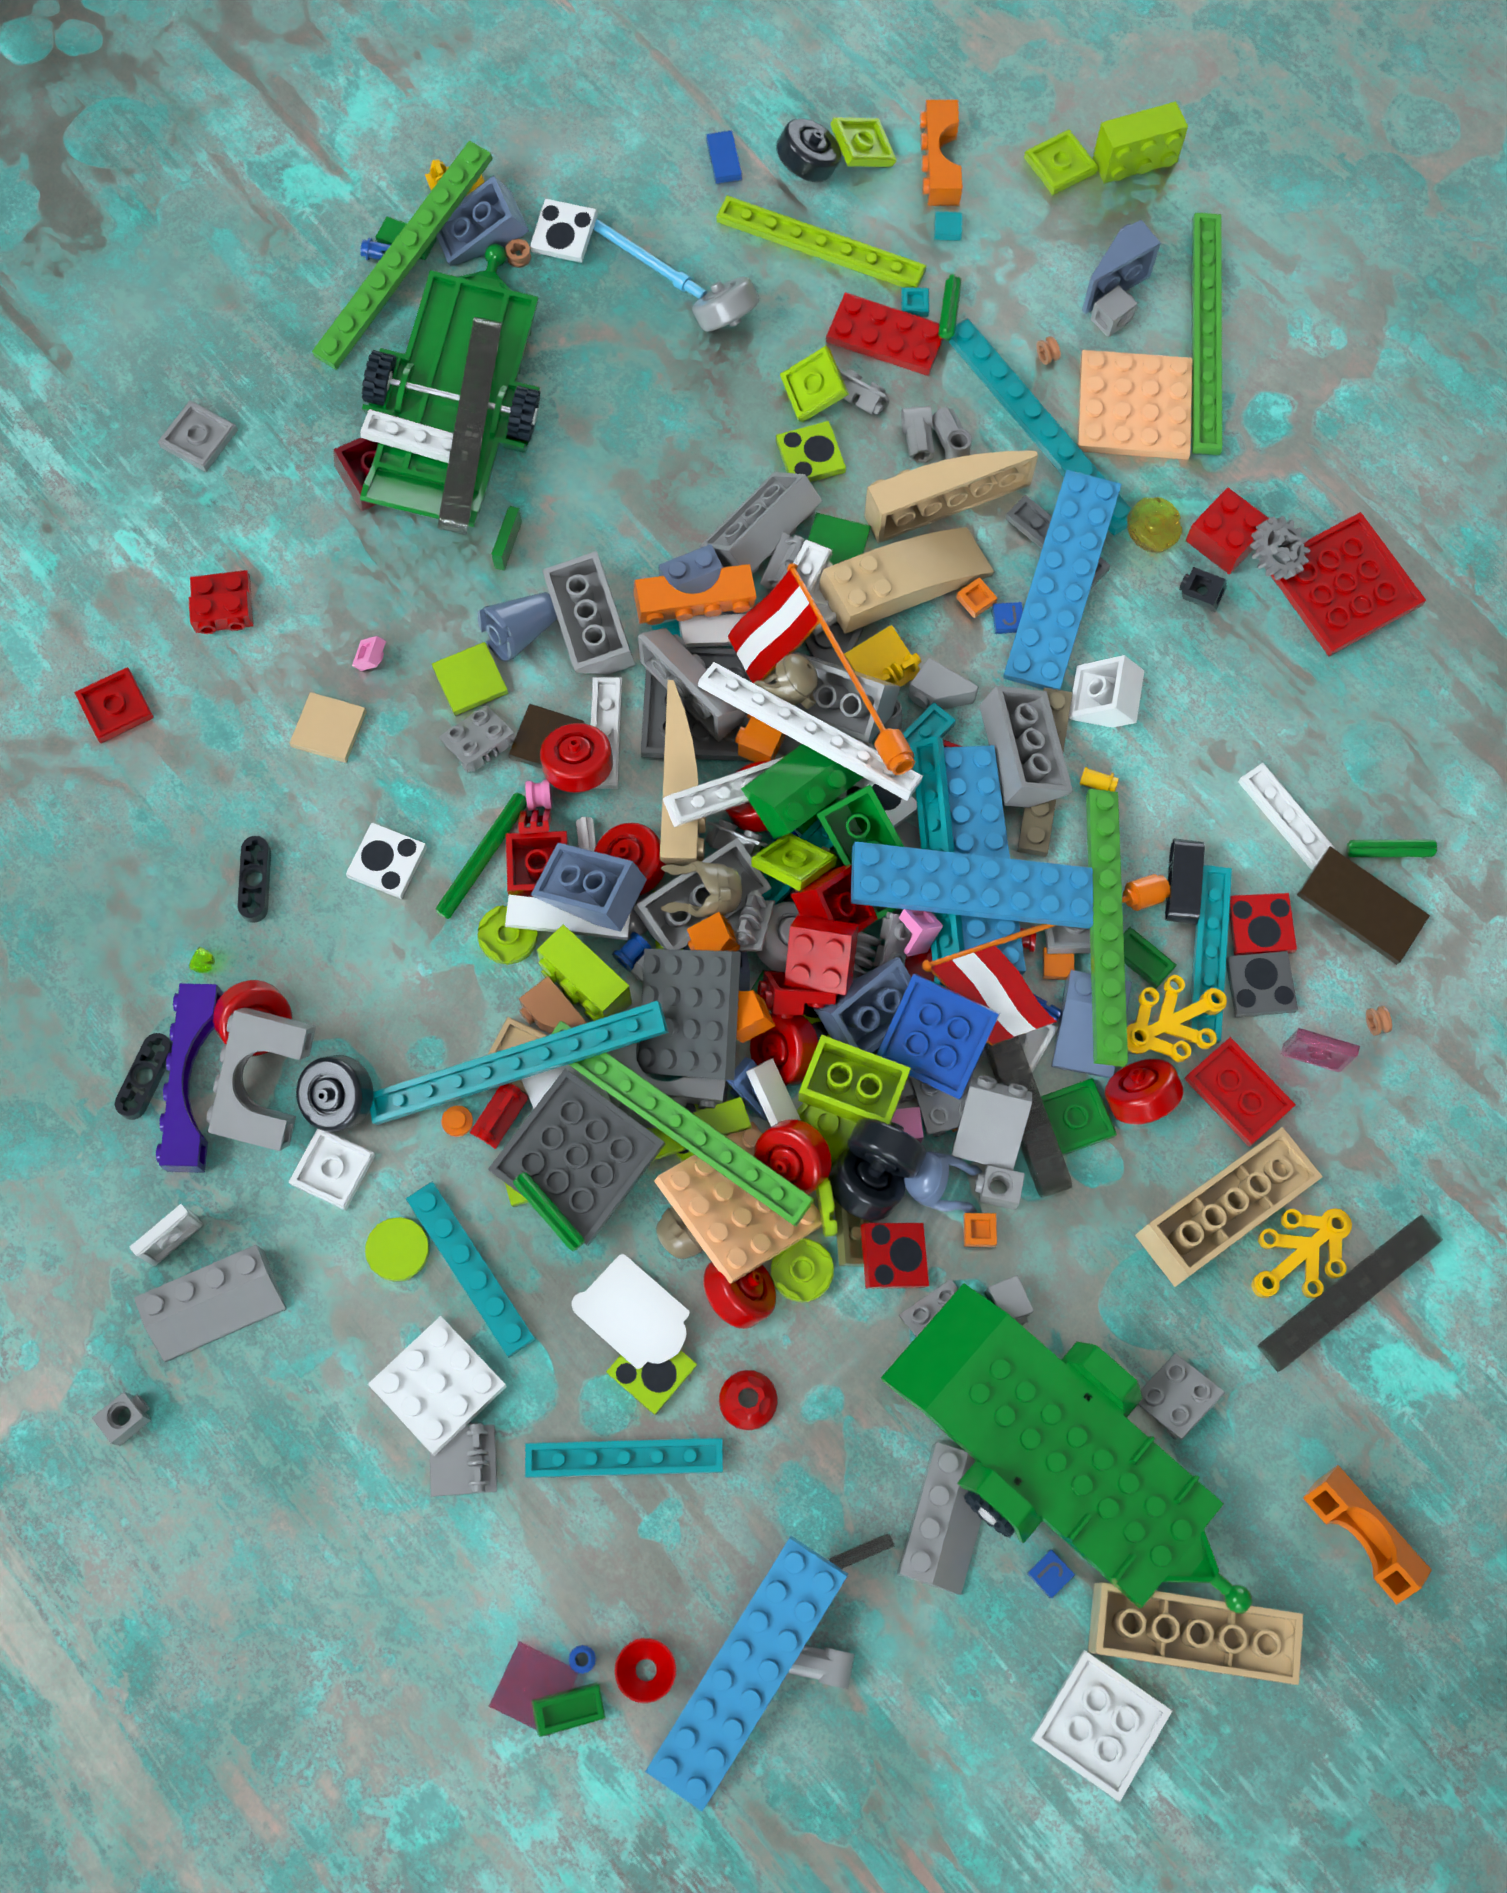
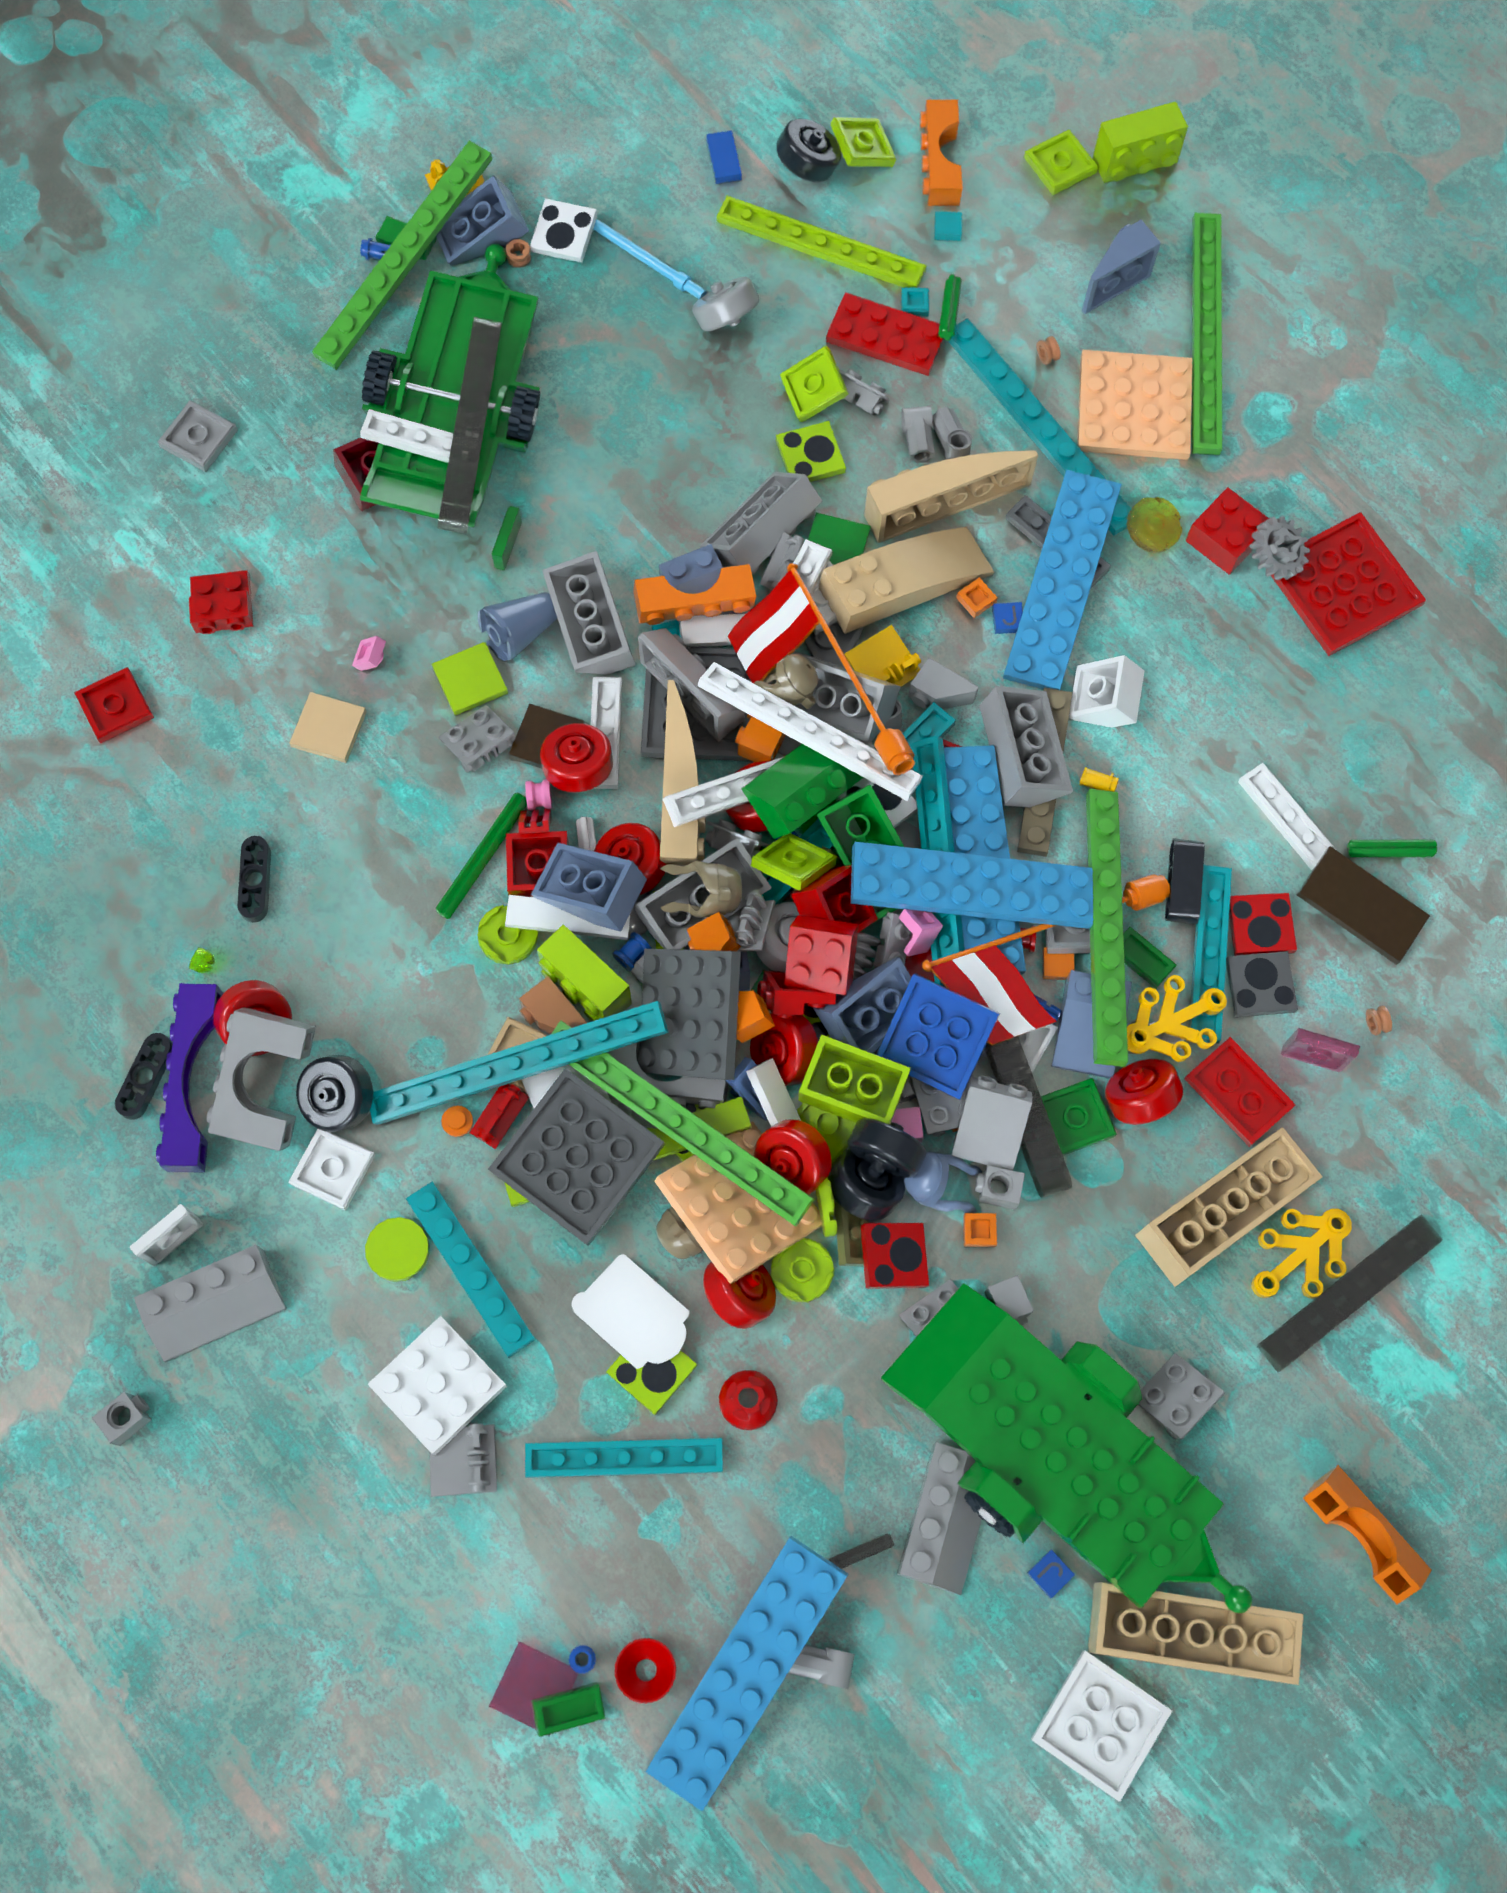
white tile [346,823,427,899] -> none
green axle [513,1172,585,1252] -> none
light grey brick [1090,285,1137,337] -> none
black brick [1179,567,1227,612] -> none

